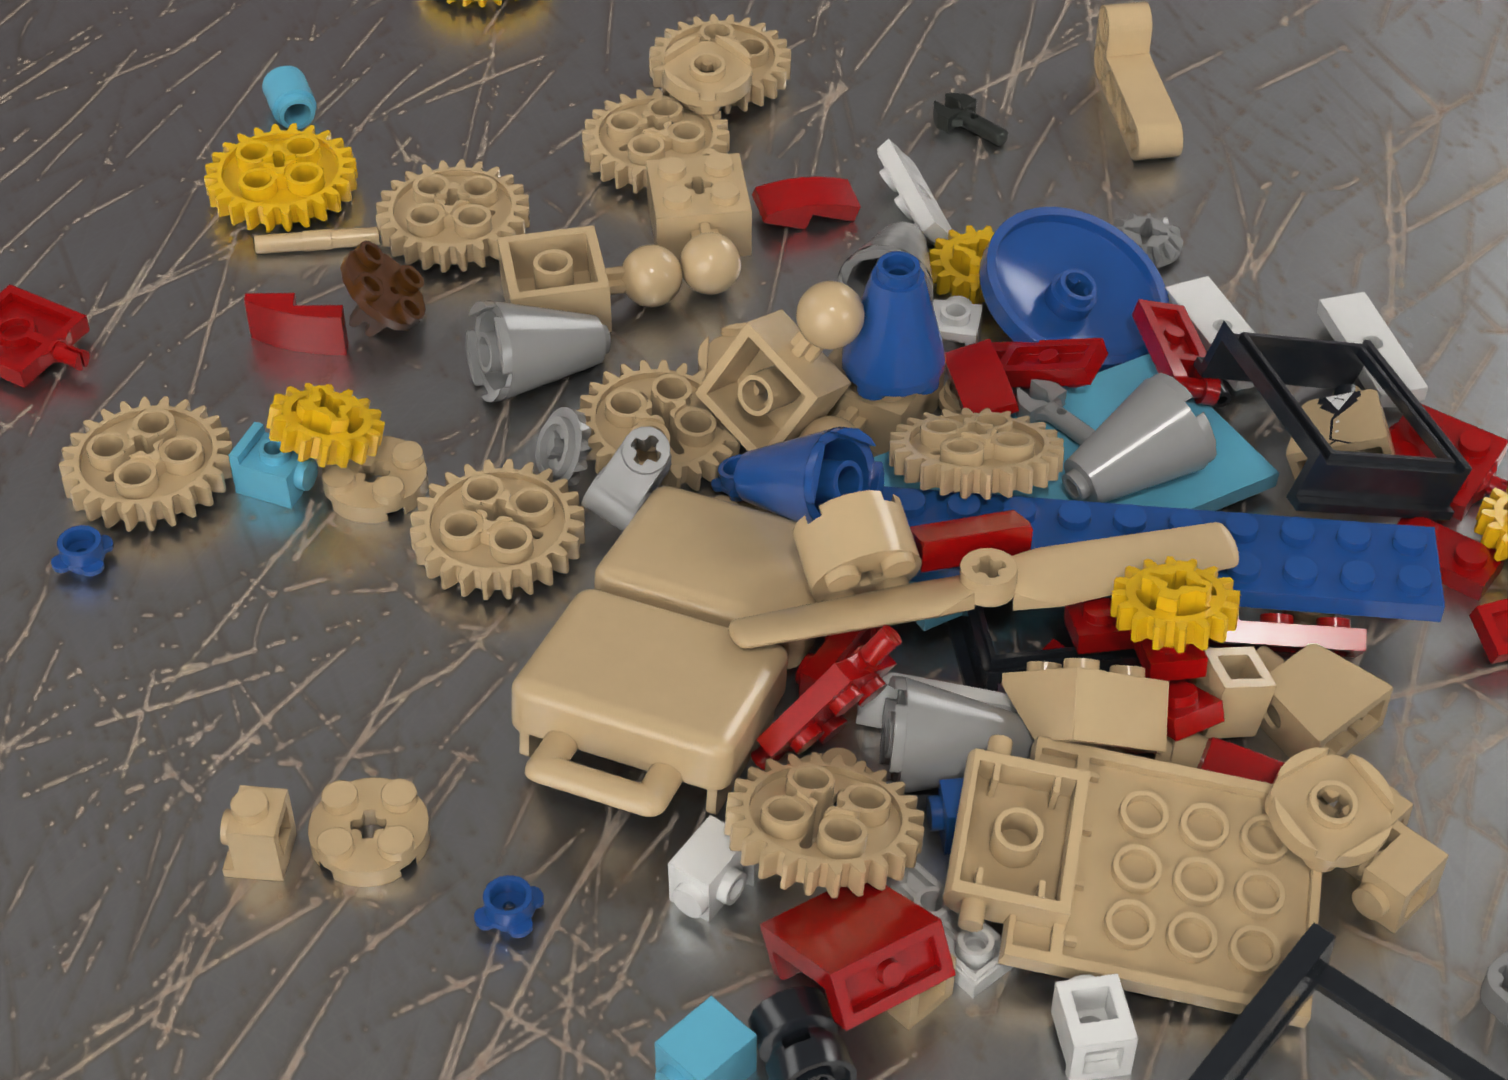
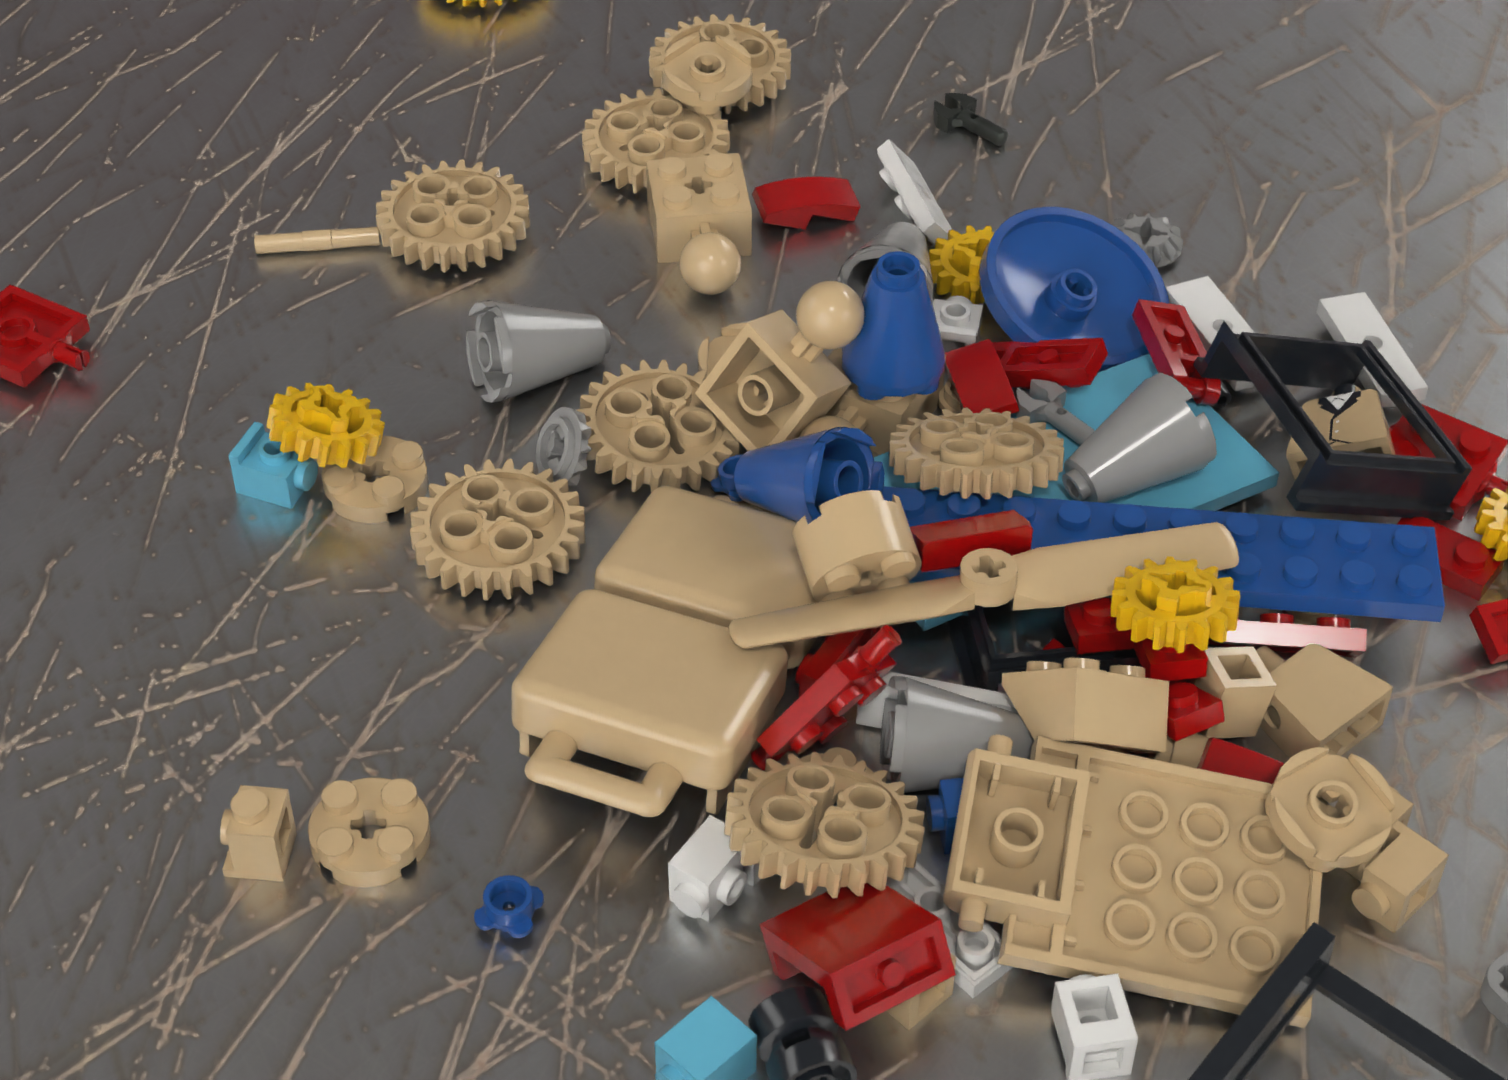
blue plate [51,525,114,577] -> none
tan gear [59,396,233,532] -> none
yellow gear [204,123,358,233] -> none
red slope [244,293,348,356] -> none
medium azure brick [262,66,317,130] -> none
reddish brown plate [340,241,426,337] -> none
tan brick [497,225,683,332] -> none
light grey piece [581,427,671,532] -> none
tan beam [1094,1,1183,161] -> none

